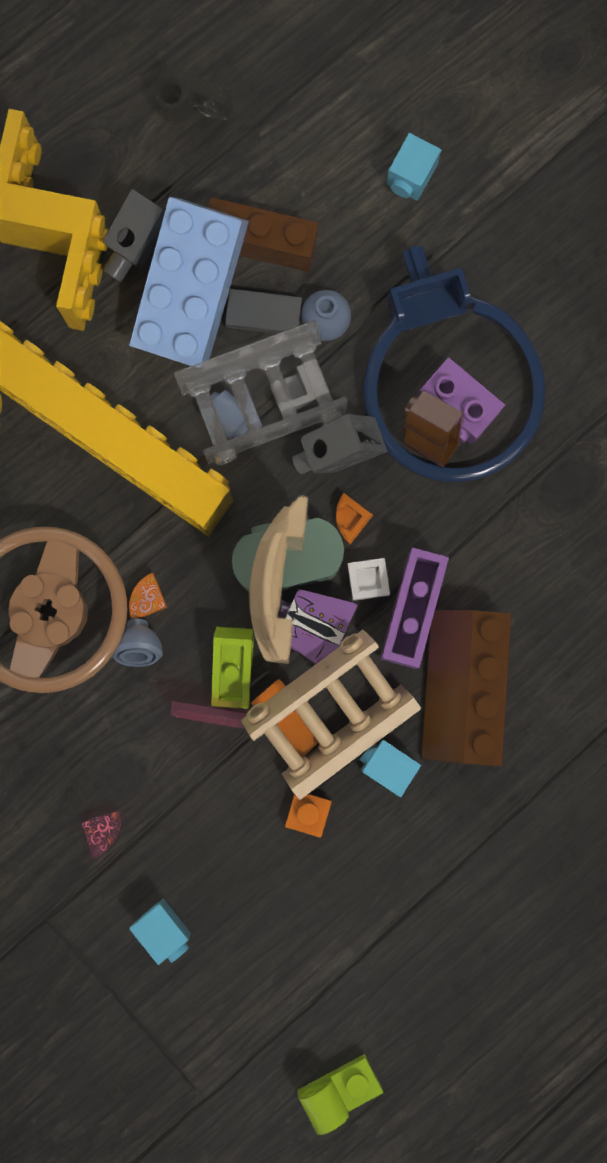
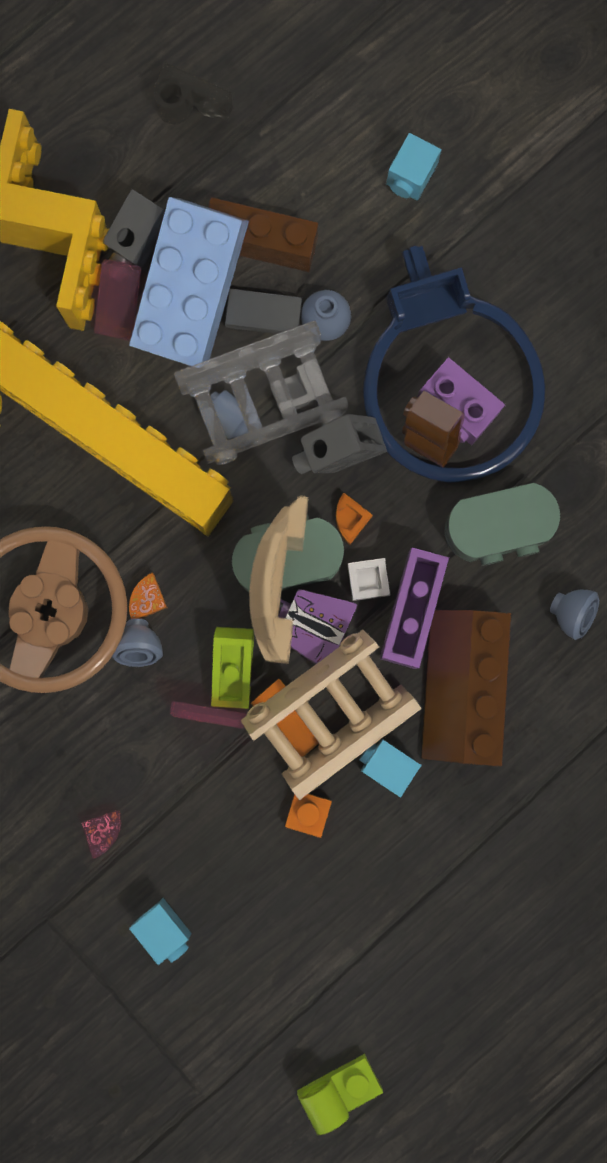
none -> clear pink tile [94,259,141,341]
none -> sand green brick [445,483,560,566]
none -> sand blue brick [550,589,600,640]

